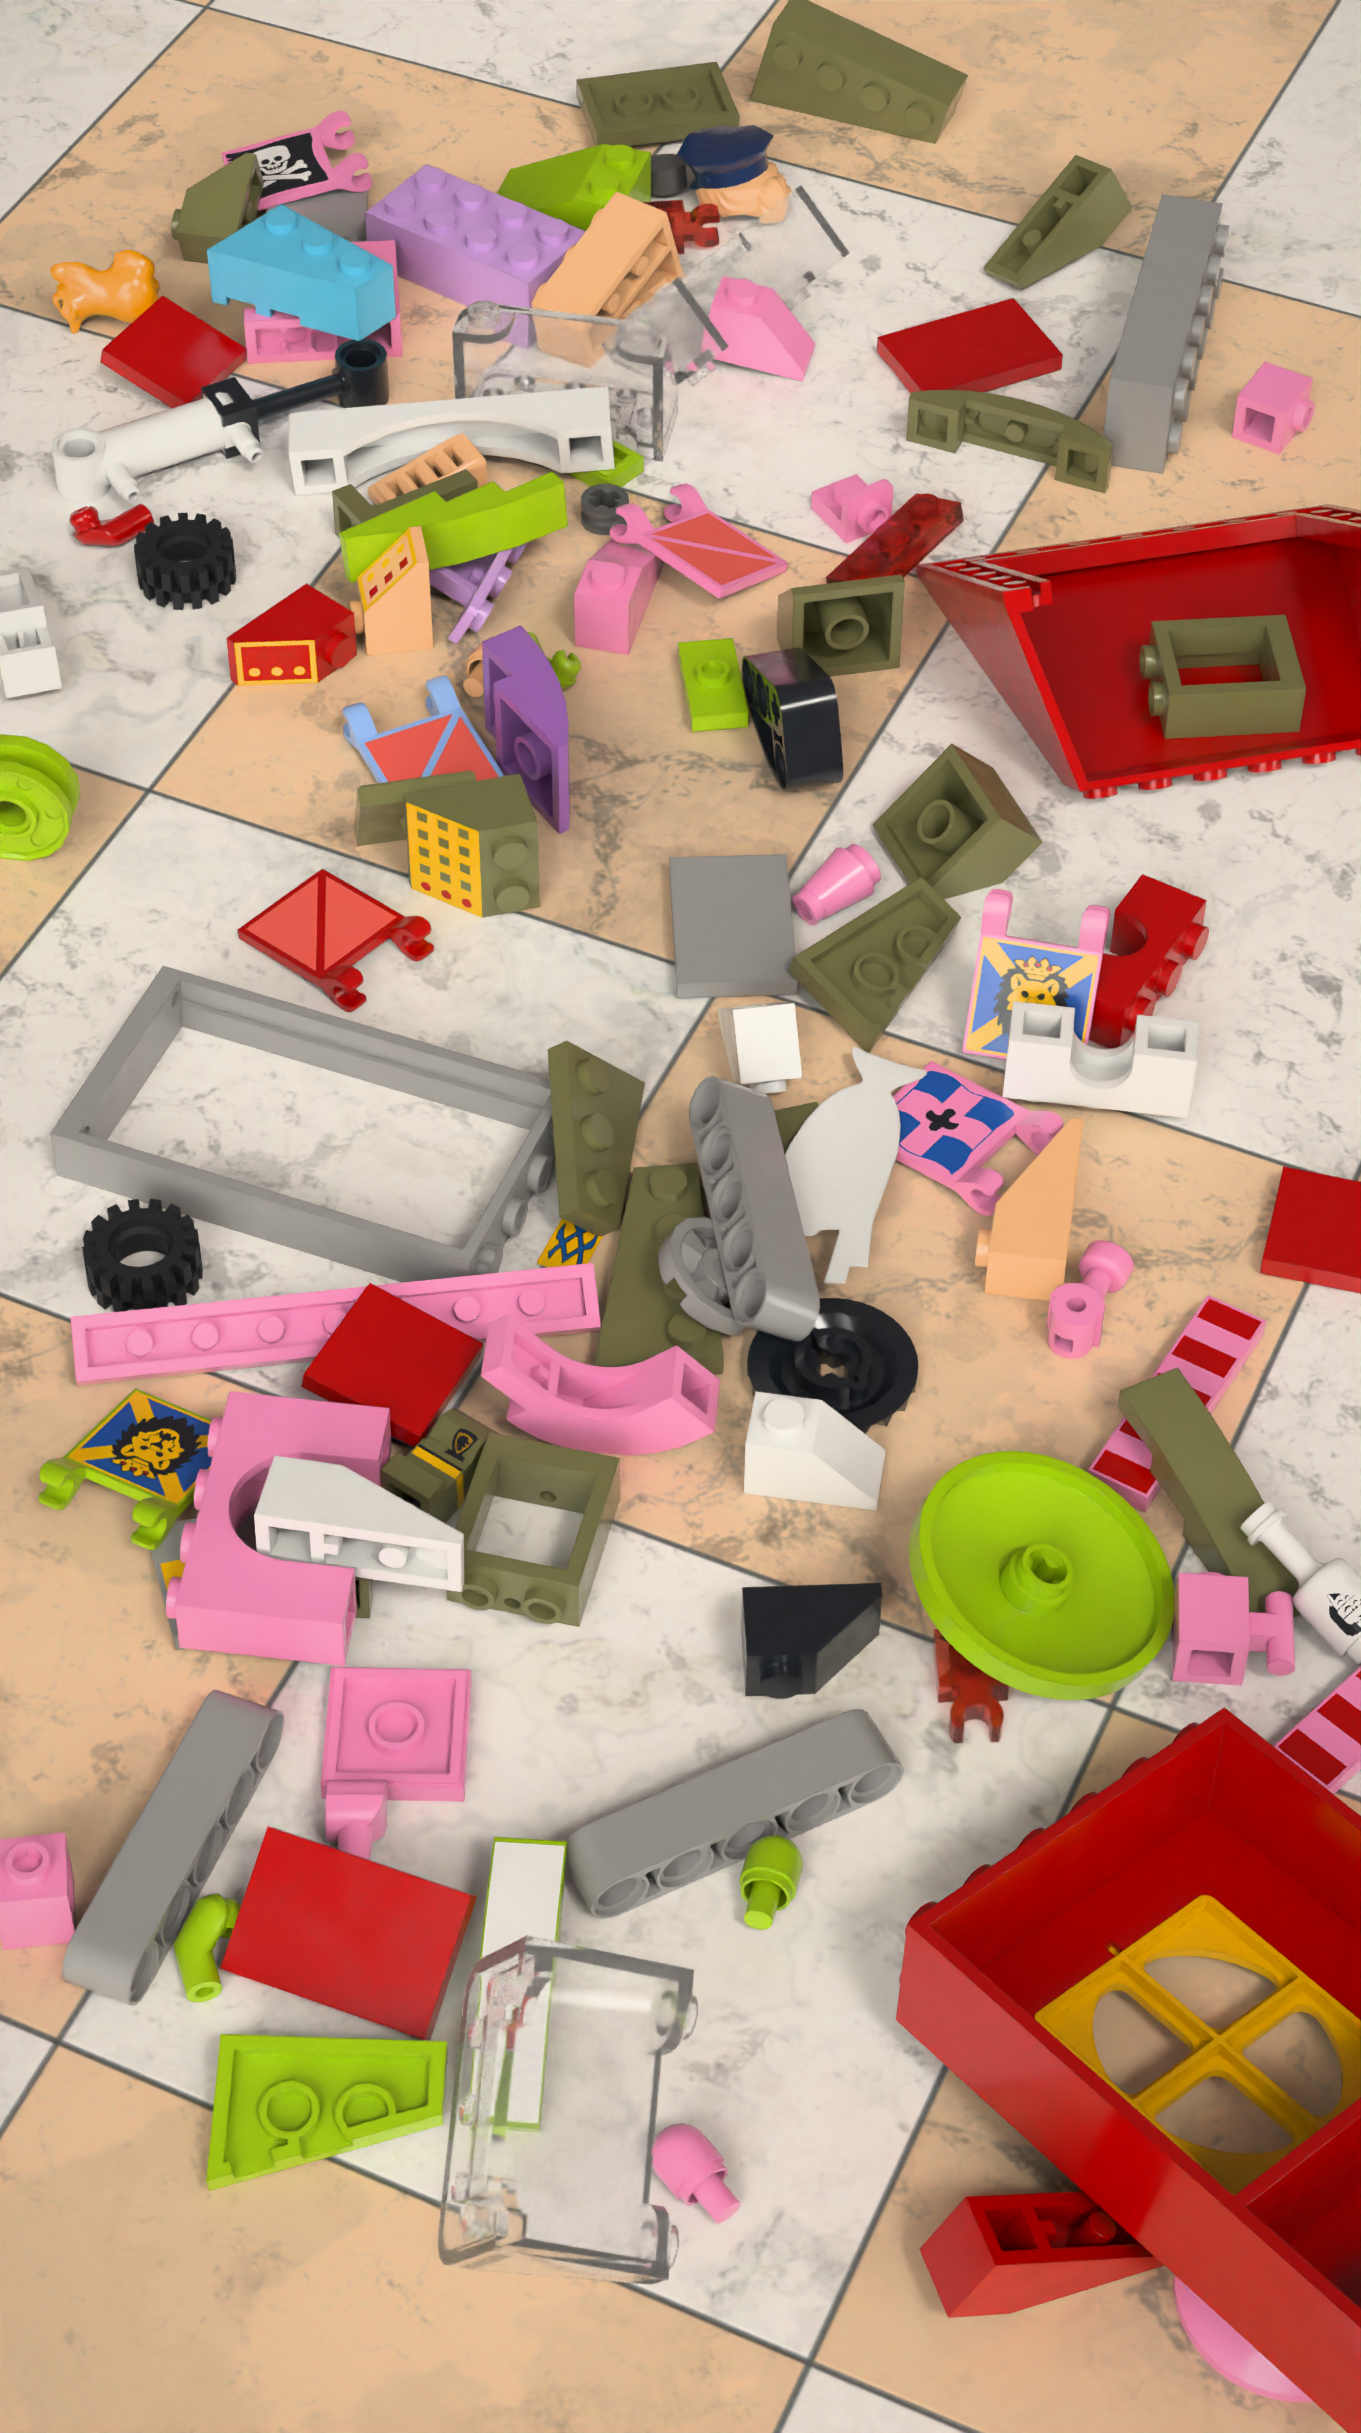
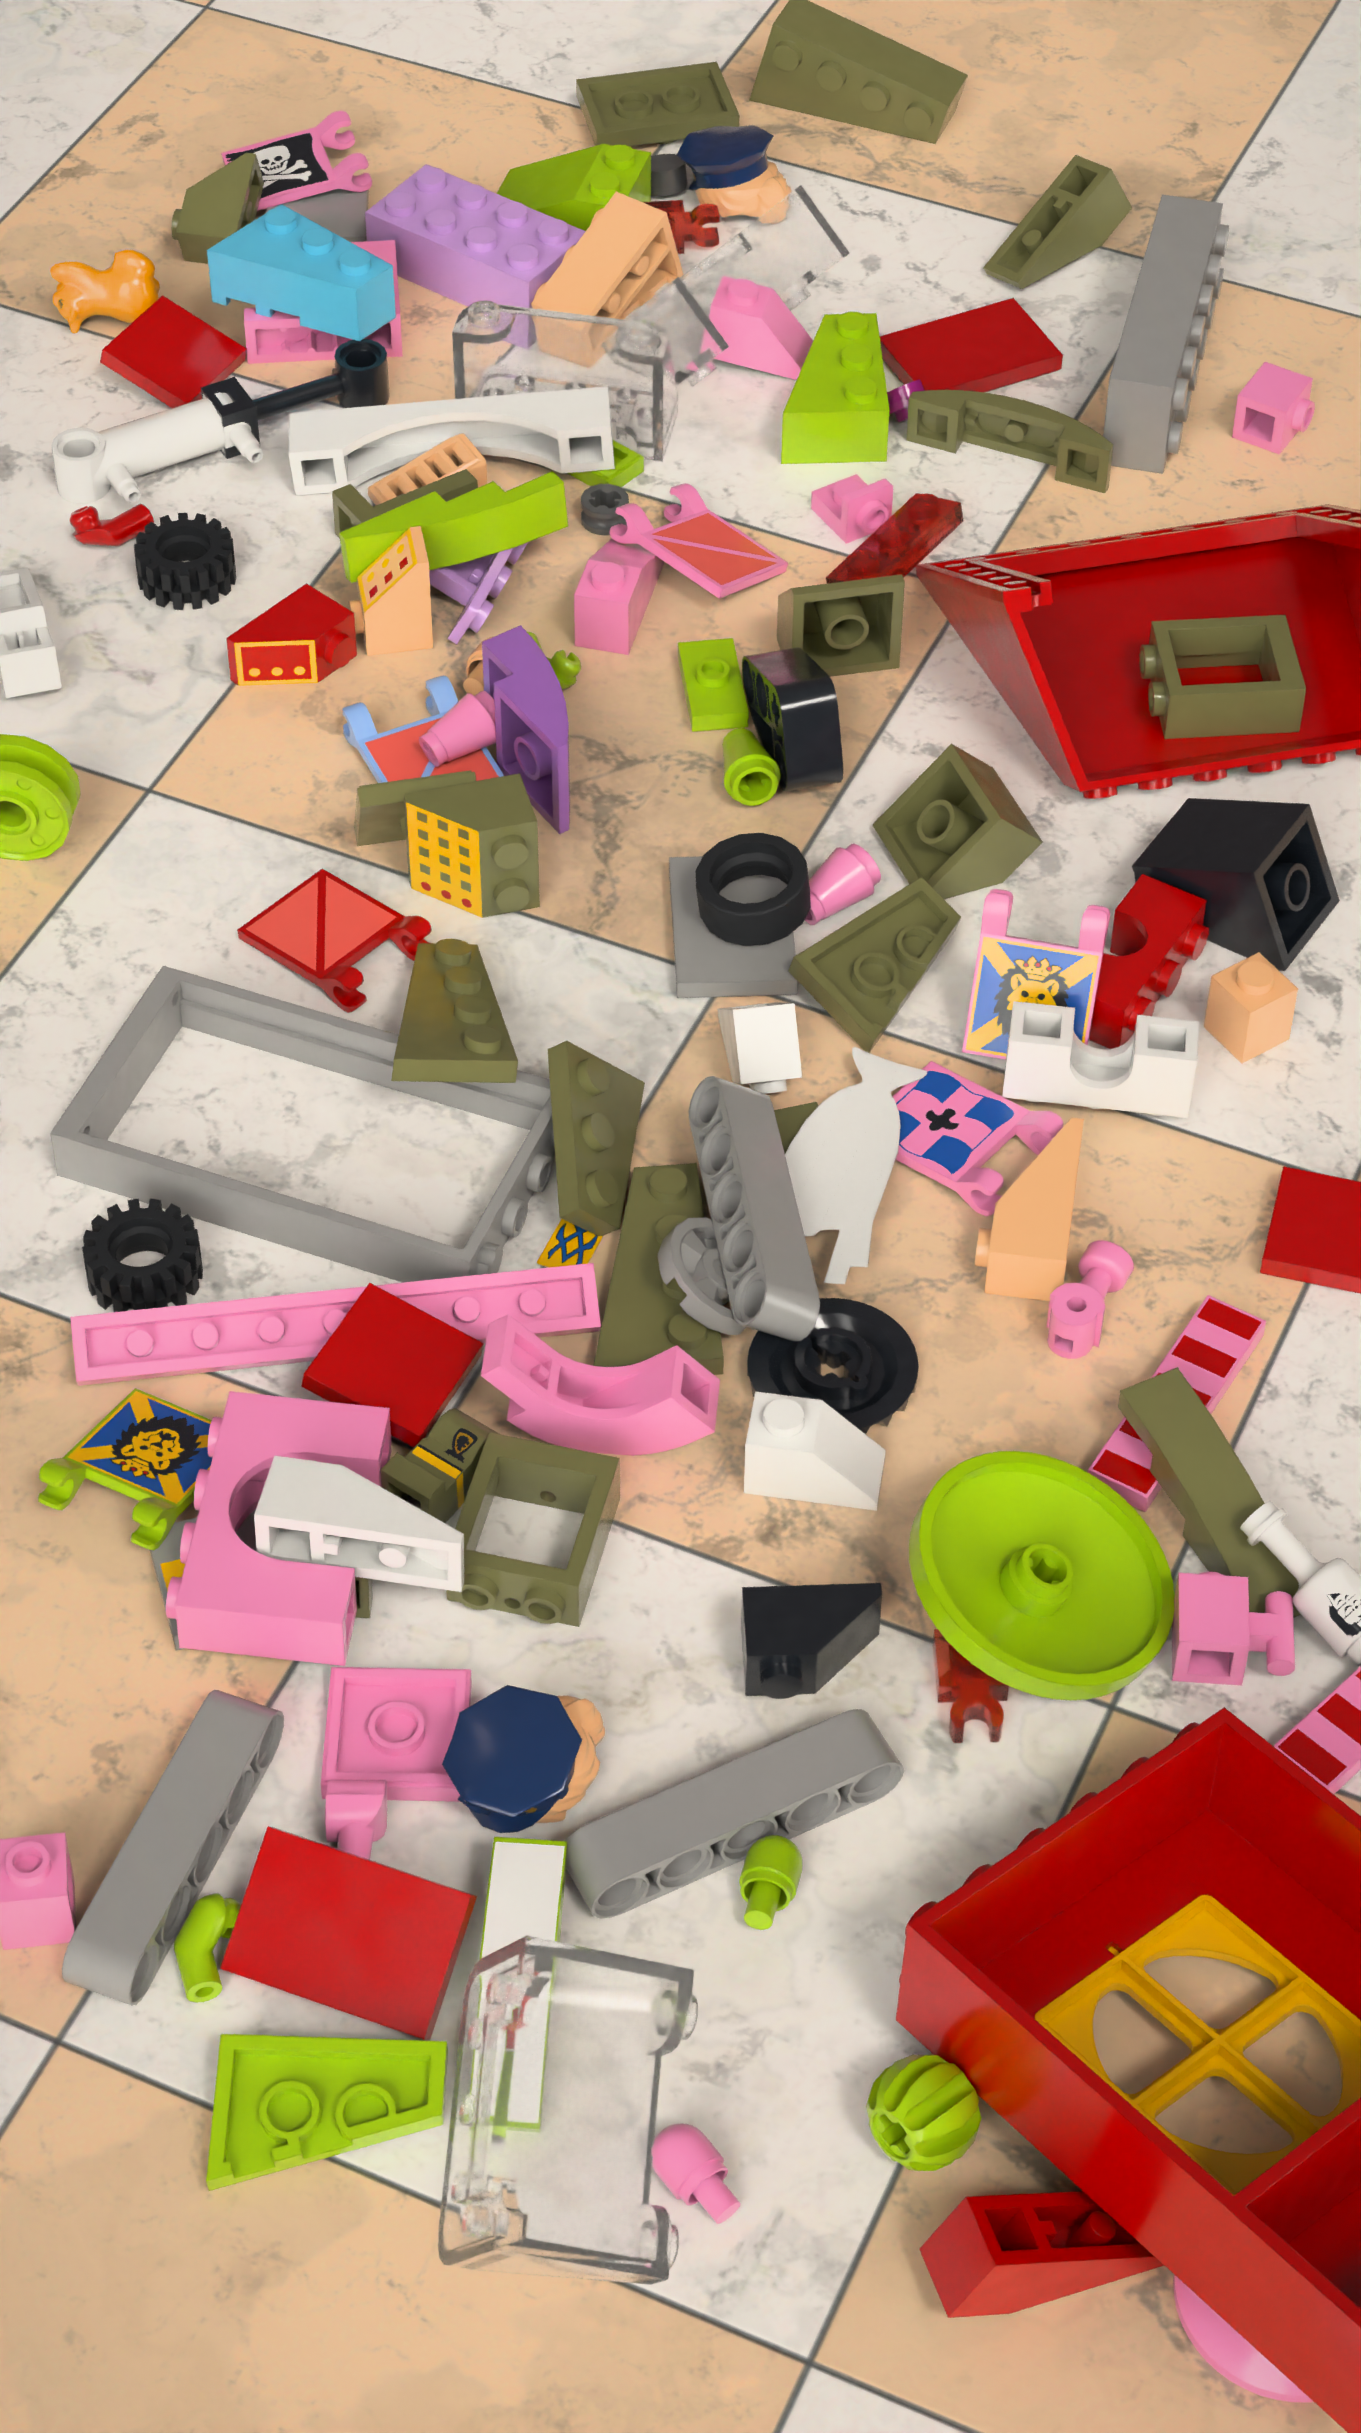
none -> olive wing [391,939,518,1083]
none -> bright pink cone [419,691,496,767]
none -> dark blue piece [442,1685,605,1833]
none -> black tyre [695,833,811,946]
none -> lime cone [722,728,781,806]
none -> lime wedge [781,312,889,464]
none -> lime piece [866,2054,982,2171]
none -> magenta plate [887,379,928,423]
none -> black slope [1132,798,1340,971]
none -> light nougat brick [1204,952,1298,1063]

